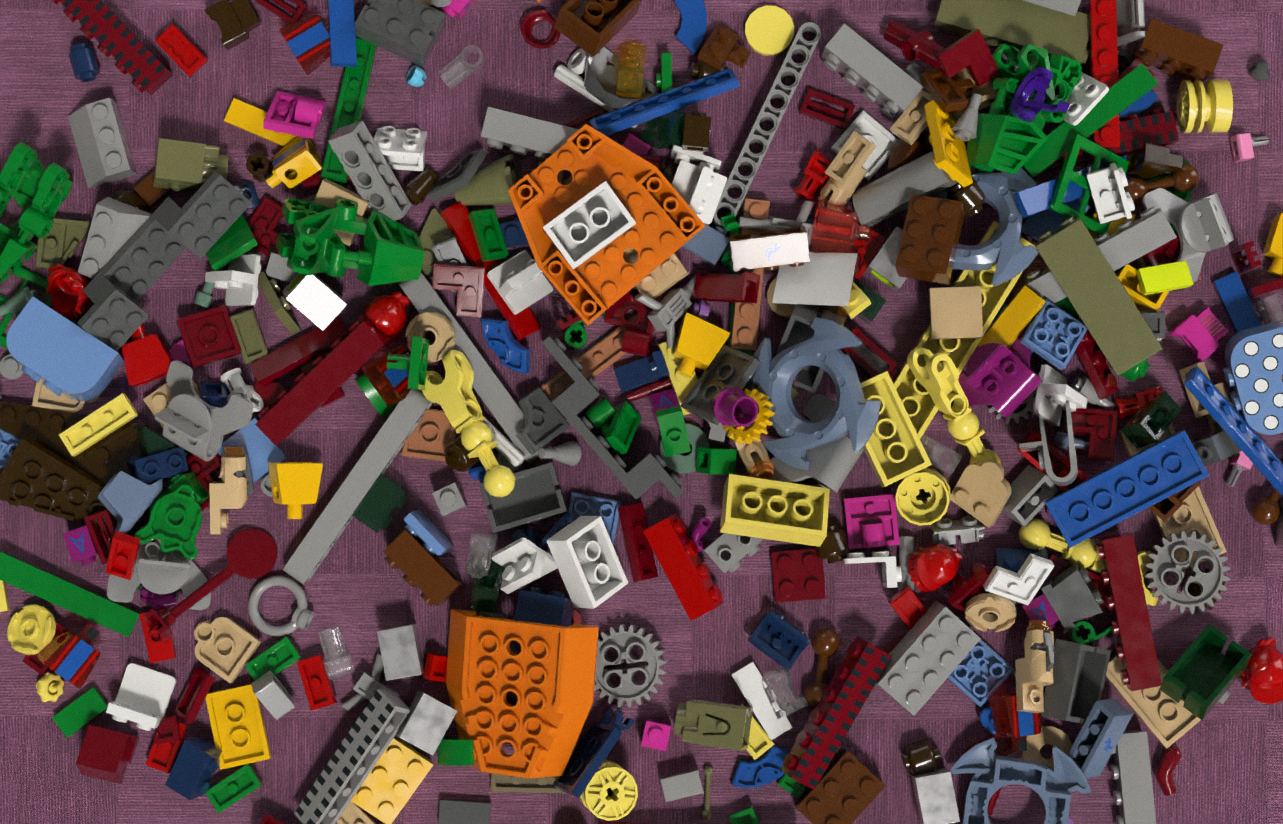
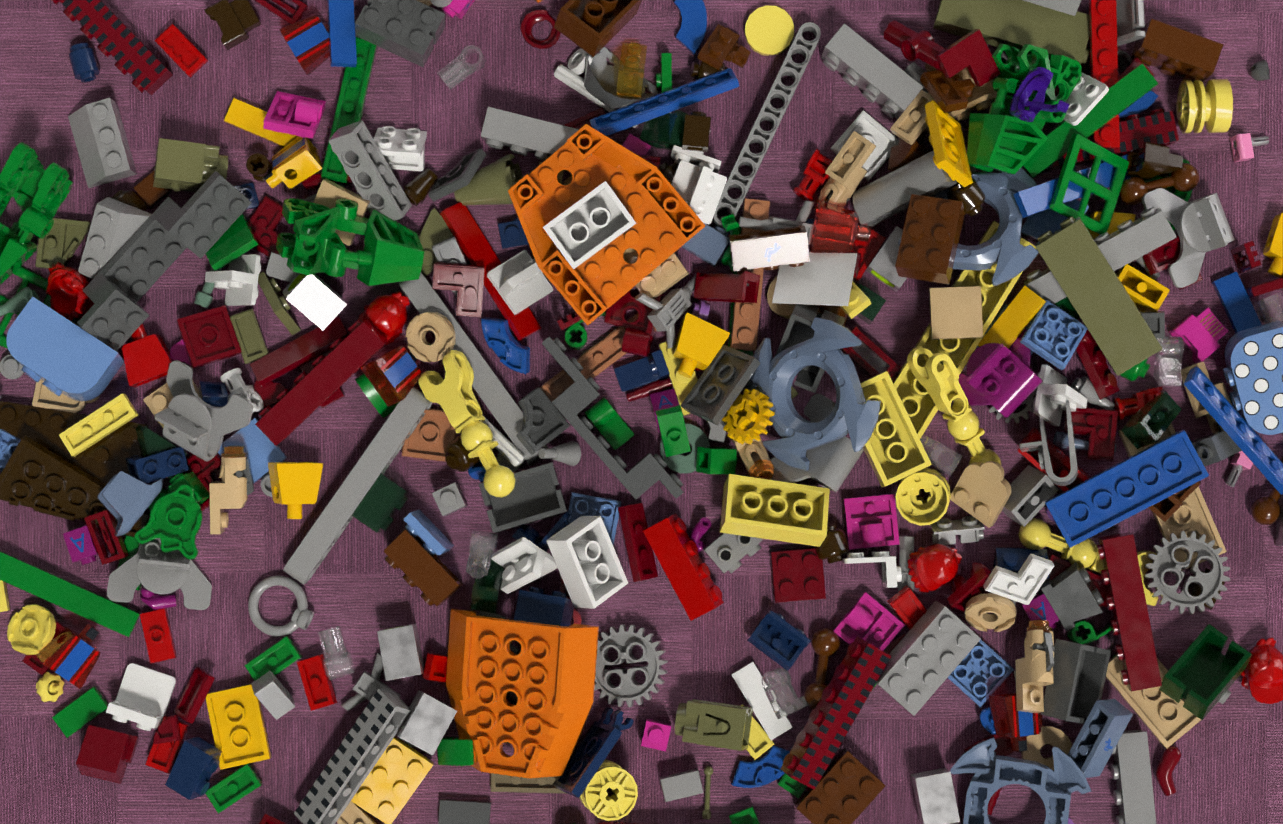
red plate [106,531,141,580] -> none
dark red piece [144,529,278,644] -> none
tan plate [194,617,262,683] -> none
green tile [387,337,430,390] -> none
medium azure hinge [405,65,427,87] -> none
green plate [468,208,509,262] -> none
green tile [604,401,641,455] -> none
magenta piece [711,387,758,427] -> none
dark red tile [800,89,855,130] -> none
dark brown head [901,740,941,775] -> none
light grey cone [952,93,982,141] -> none
white bracket [1086,163,1135,224] -> none
neon yellow tile [1136,261,1193,295] -> none
none -> dark pink plate [833,592,905,651]
none -> clear leg [1153,336,1184,386]

